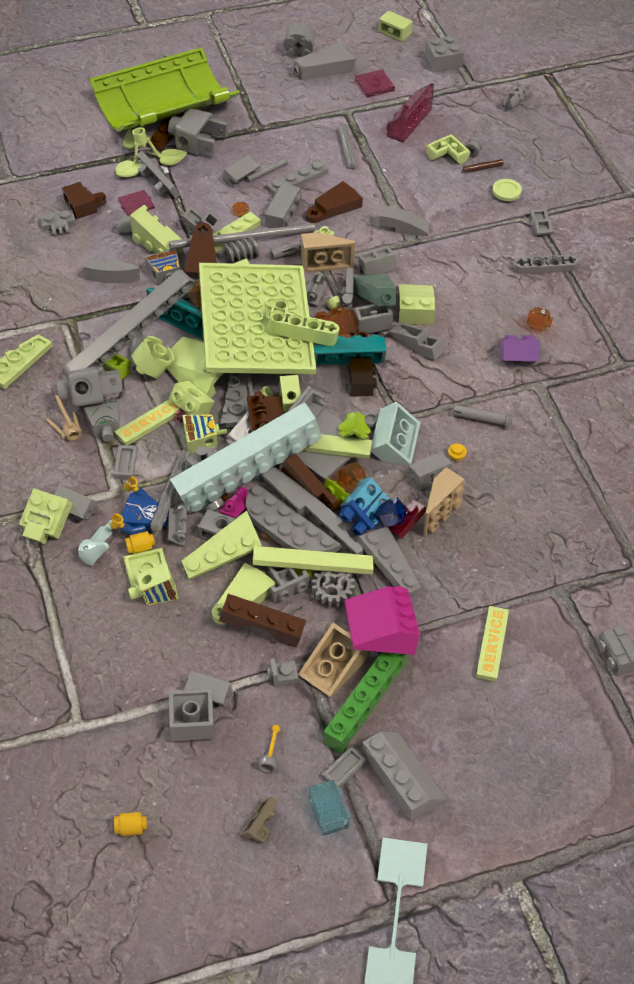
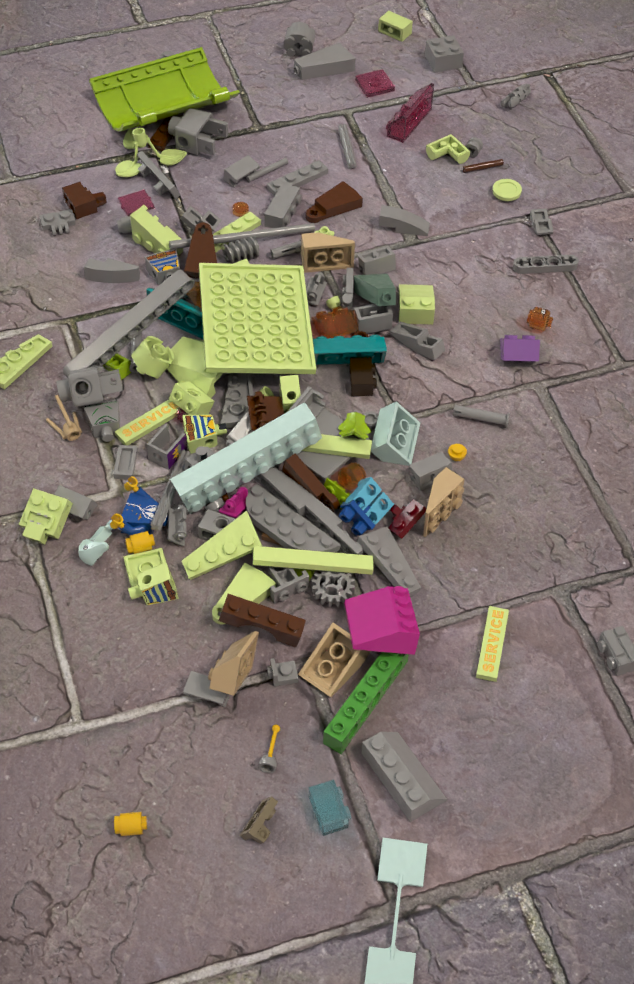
light grey slope [169,688,214,741] -> none
yellowish green beam [268,298,339,346] -> none
light grey tile [322,746,367,791] -> none
clear blue brick [374,497,407,527] -> none
none -> light grey piece [147,424,188,470]
none -> tan slope [208,631,259,696]

